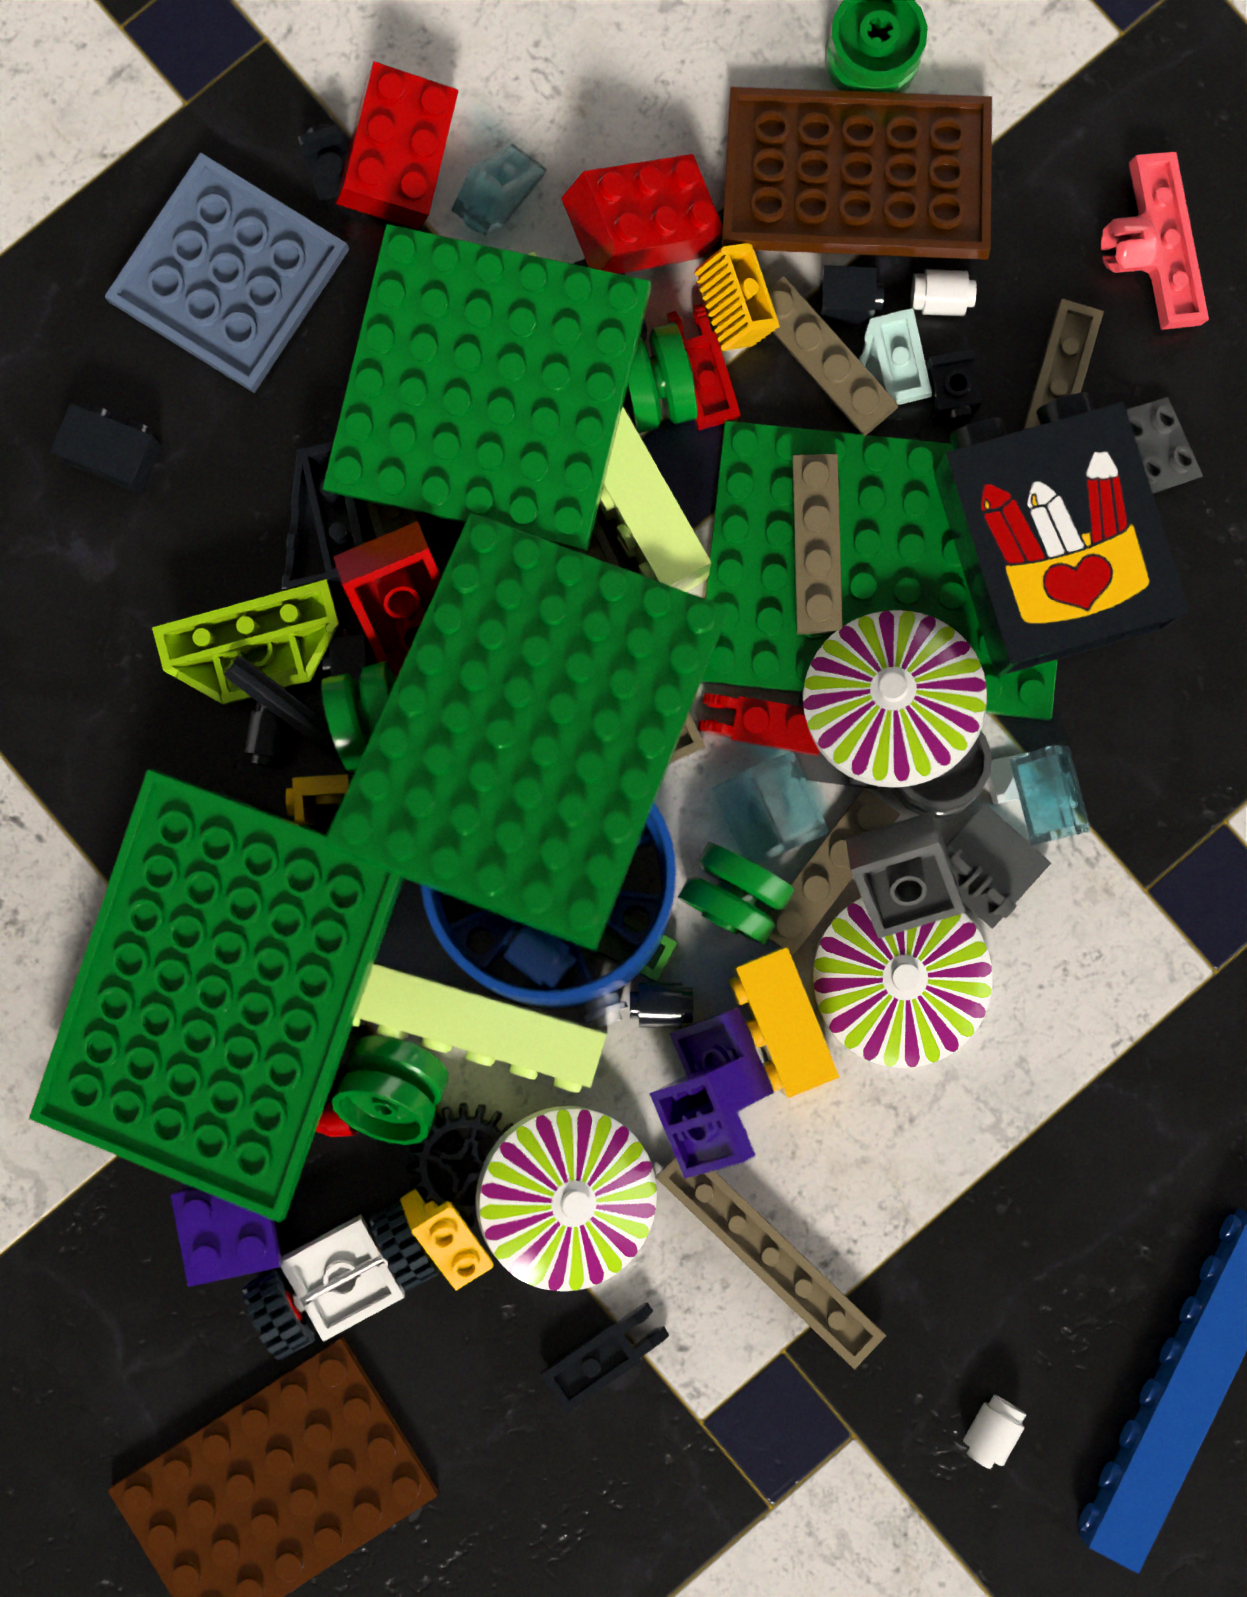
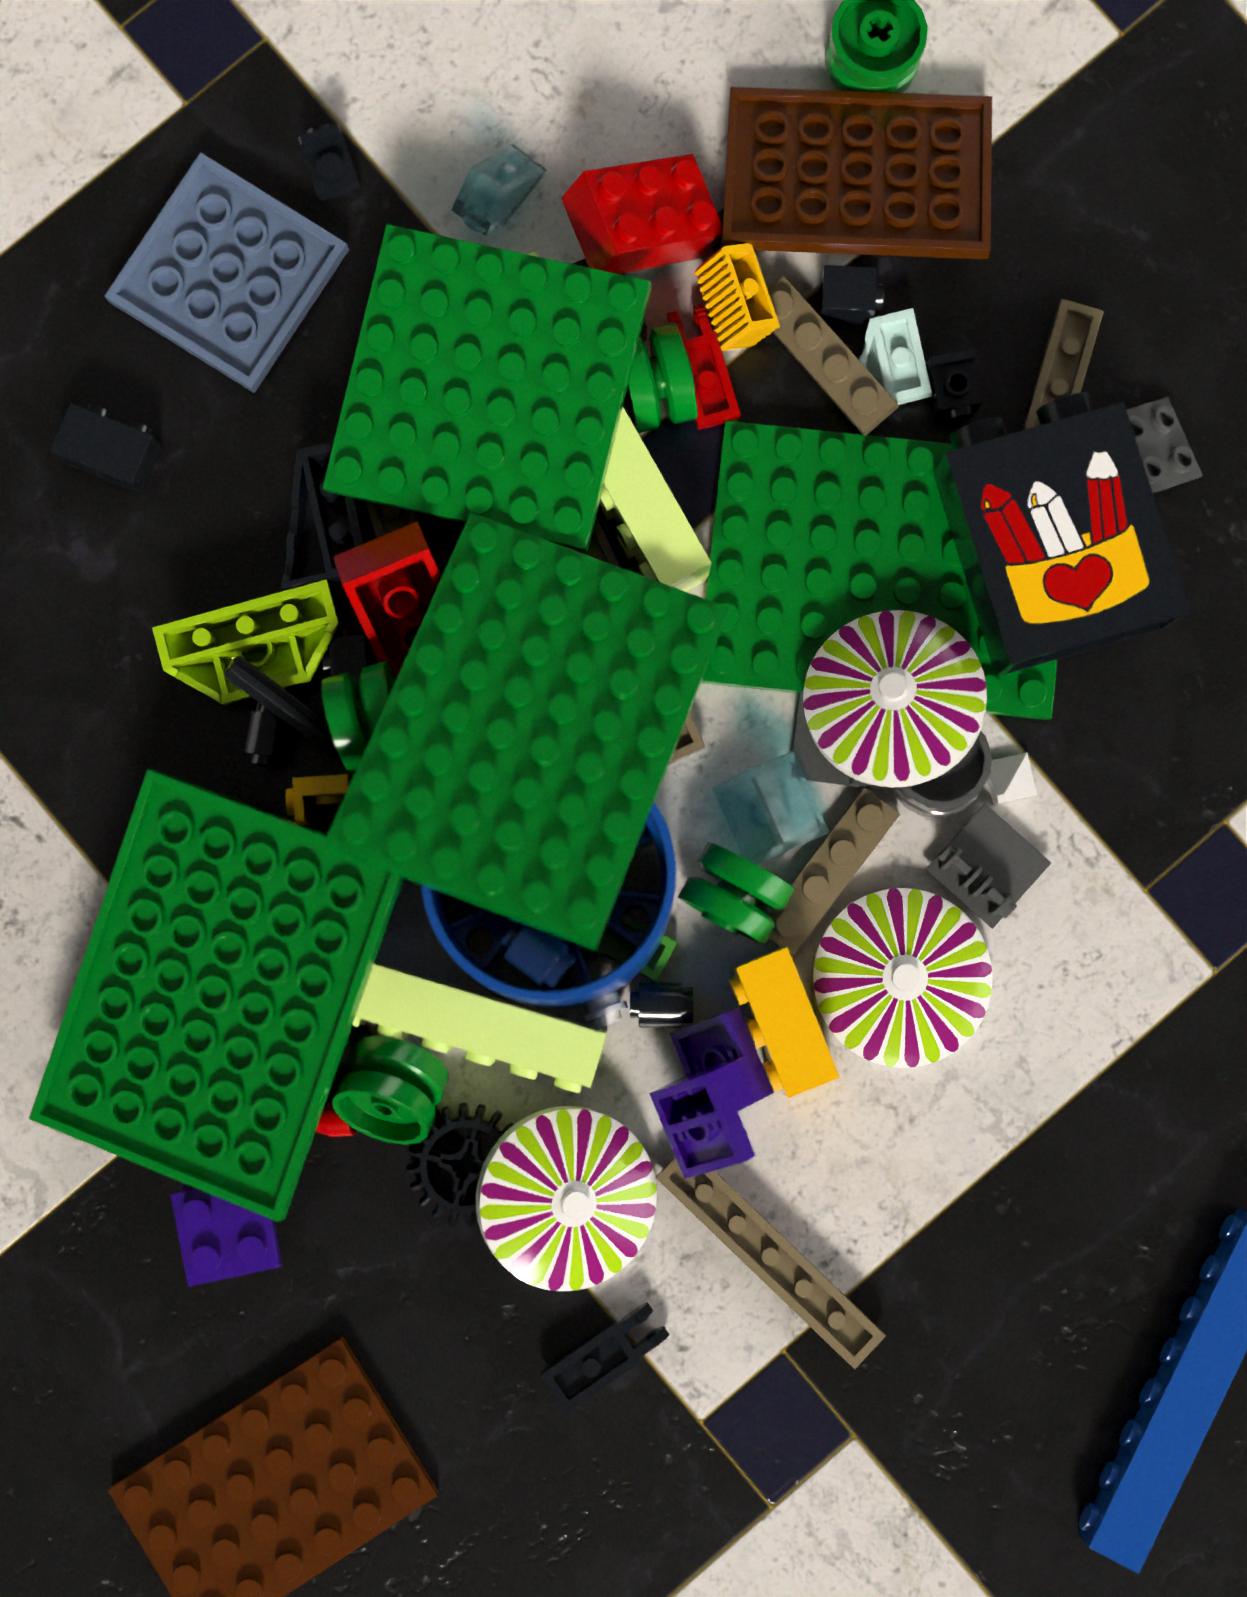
plate [242,1200,441,1360] -> none
red brick [336,61,459,230] -> none
yellow bracket [400,1189,493,1290] -> none
red hinge [697,693,820,757] -> none
dark tan plate [792,454,842,635] -> none
dark grey slope [846,811,966,939] -> none
white brick [911,269,976,316] -> none
white brick [963,1395,1026,1469] -> none
clear light blue slope [1010,745,1091,845] -> none
coral plate [1100,152,1209,330] -> none

